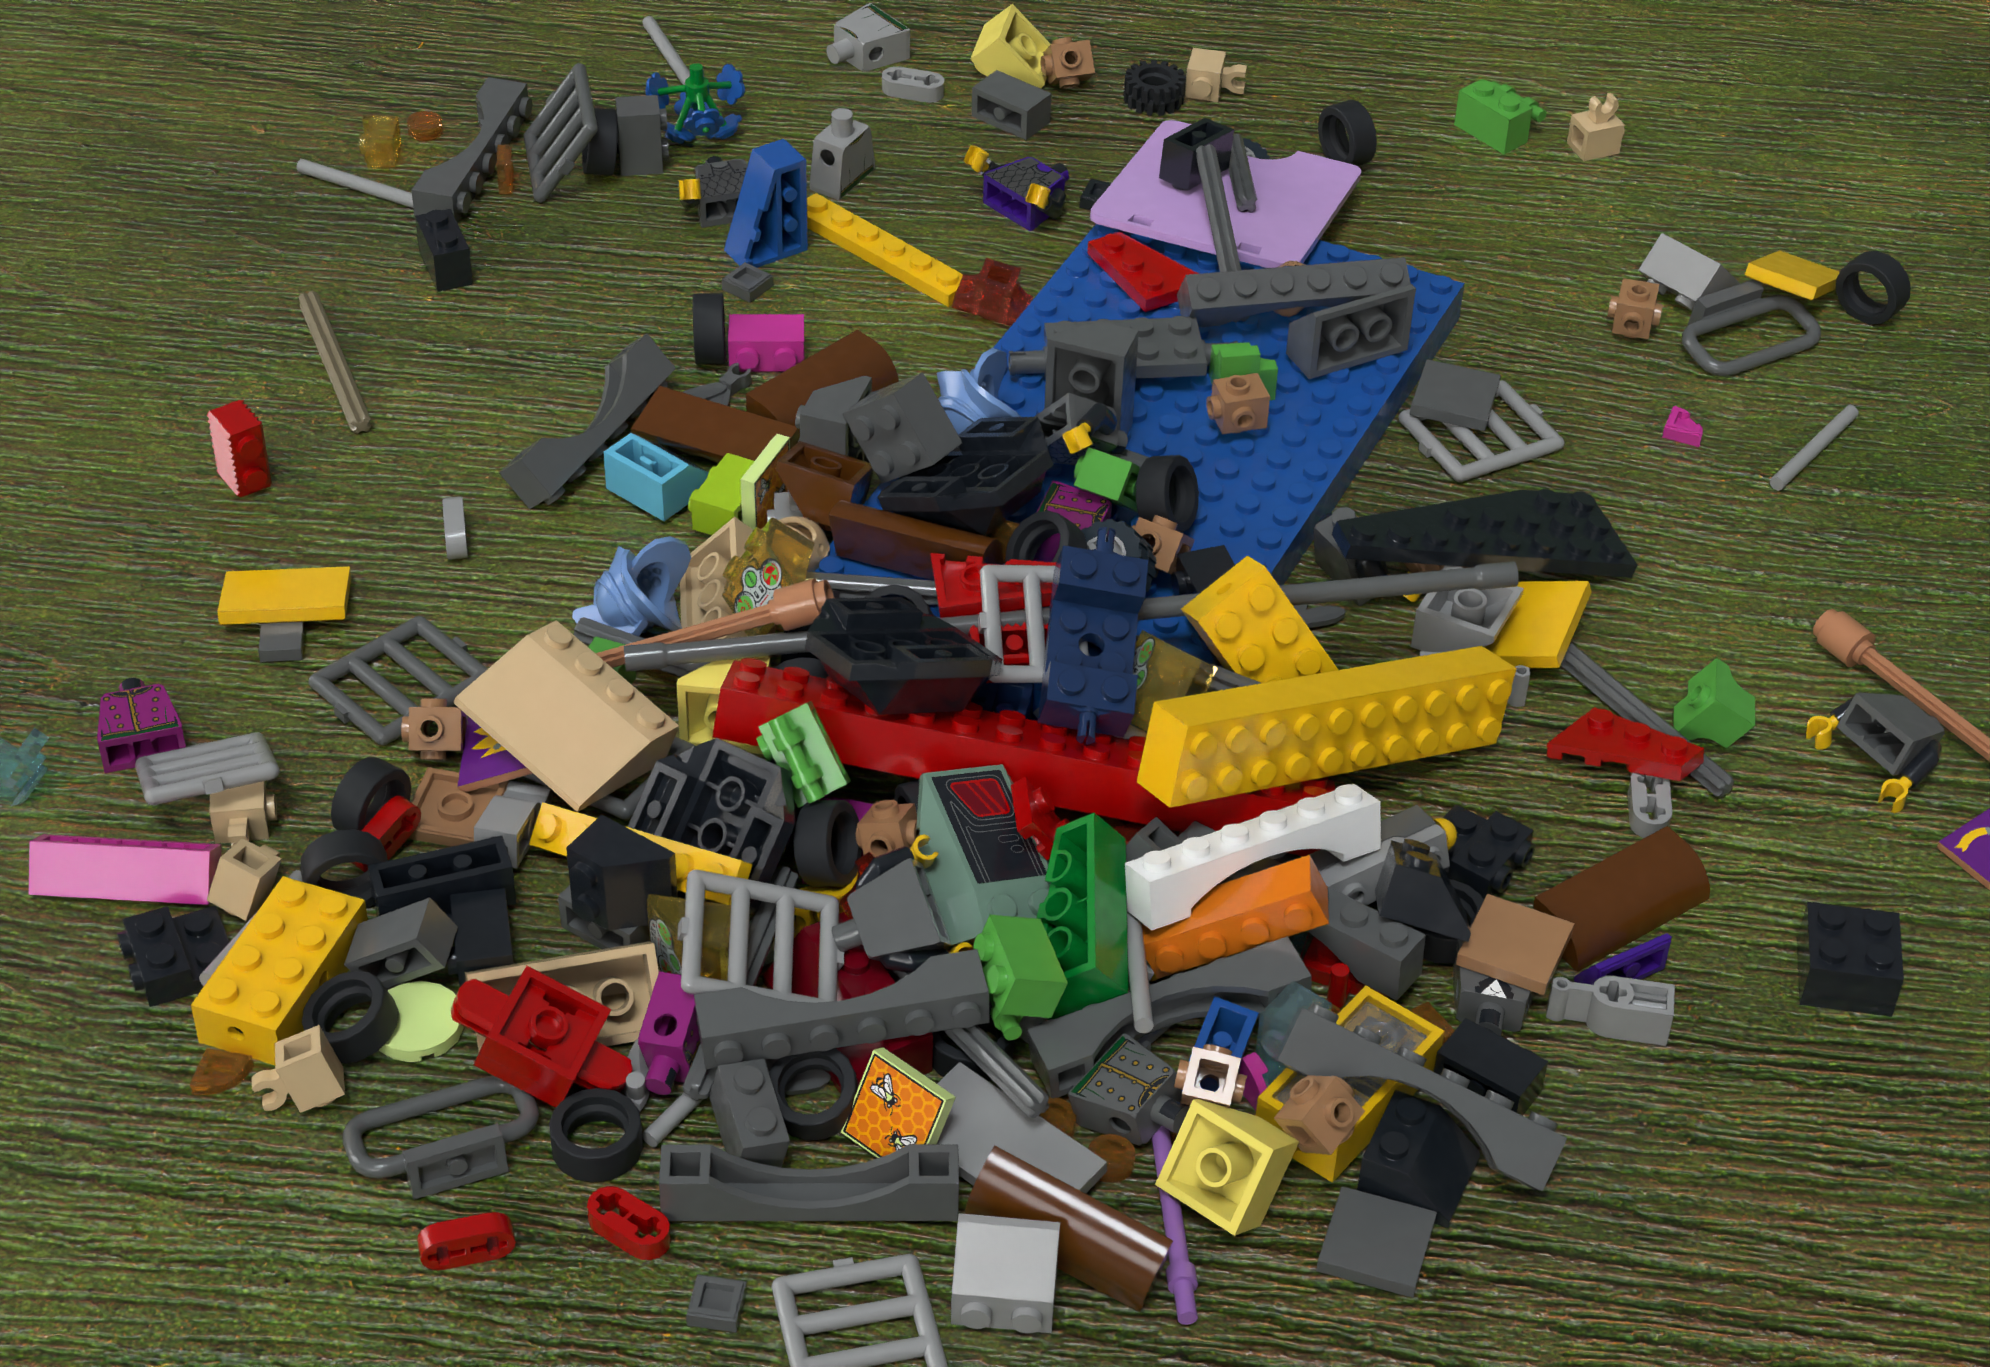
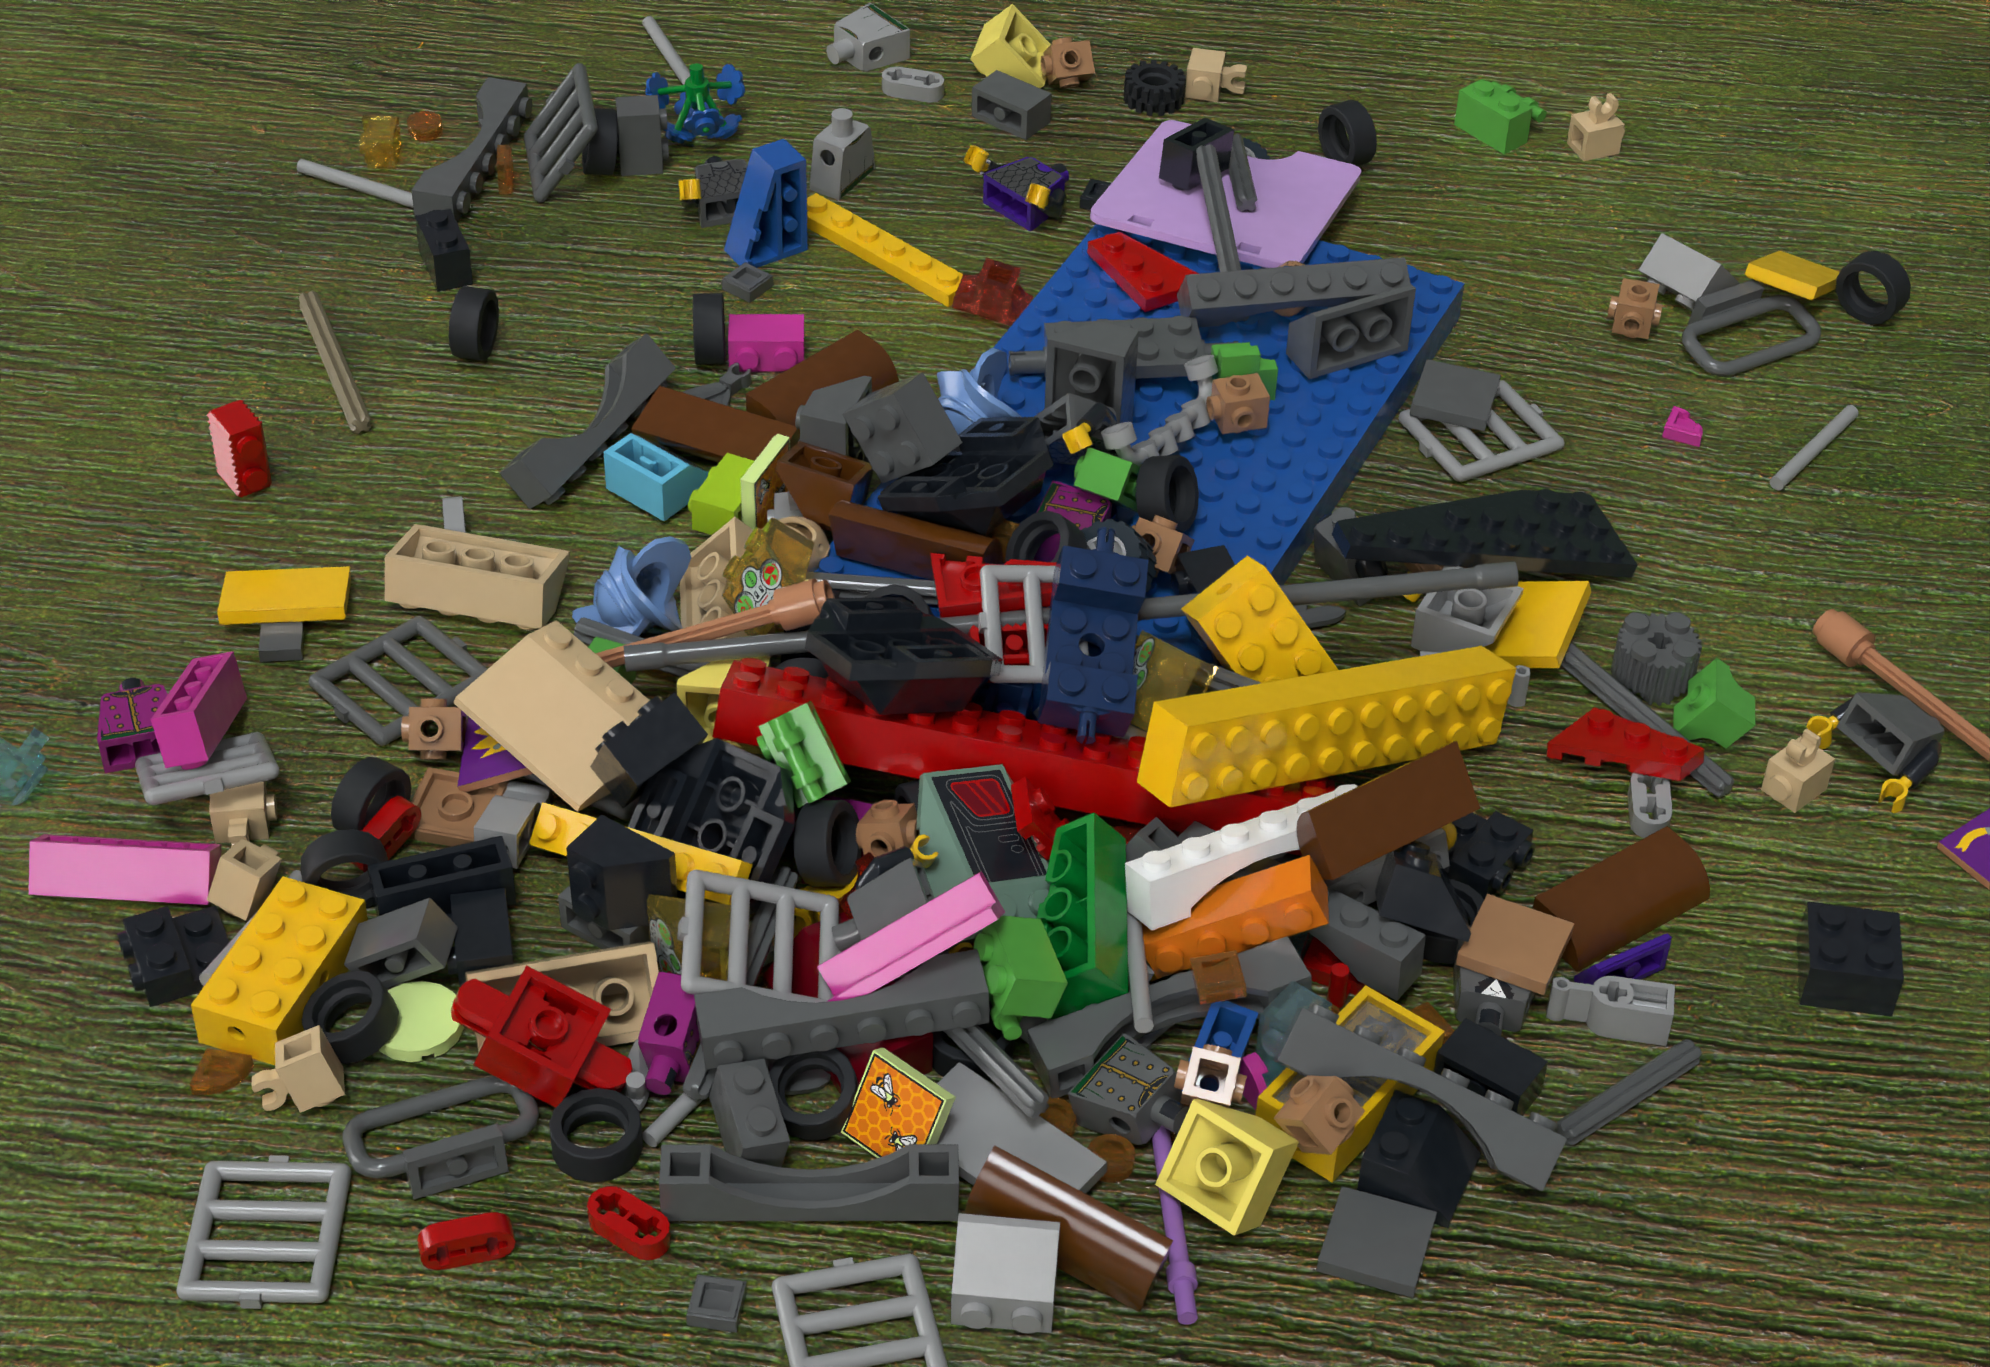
none -> dark pink brick [151,651,247,770]
none -> light grey bar [176,1155,352,1309]
none -> tan slope [385,524,570,630]
none -> black tyre [448,286,499,361]
none -> black piece [590,692,708,808]
none -> fence [817,871,1005,1002]
none -> light grey bar [1101,355,1218,467]
none -> clear orange tile [1190,950,1247,1005]
none -> reddish brown brick [1296,741,1480,880]
none -> dark grey axle [1555,1039,1702,1146]
none -> dark grey brick [1610,612,1702,706]
none -> tan brick [1761,729,1835,813]

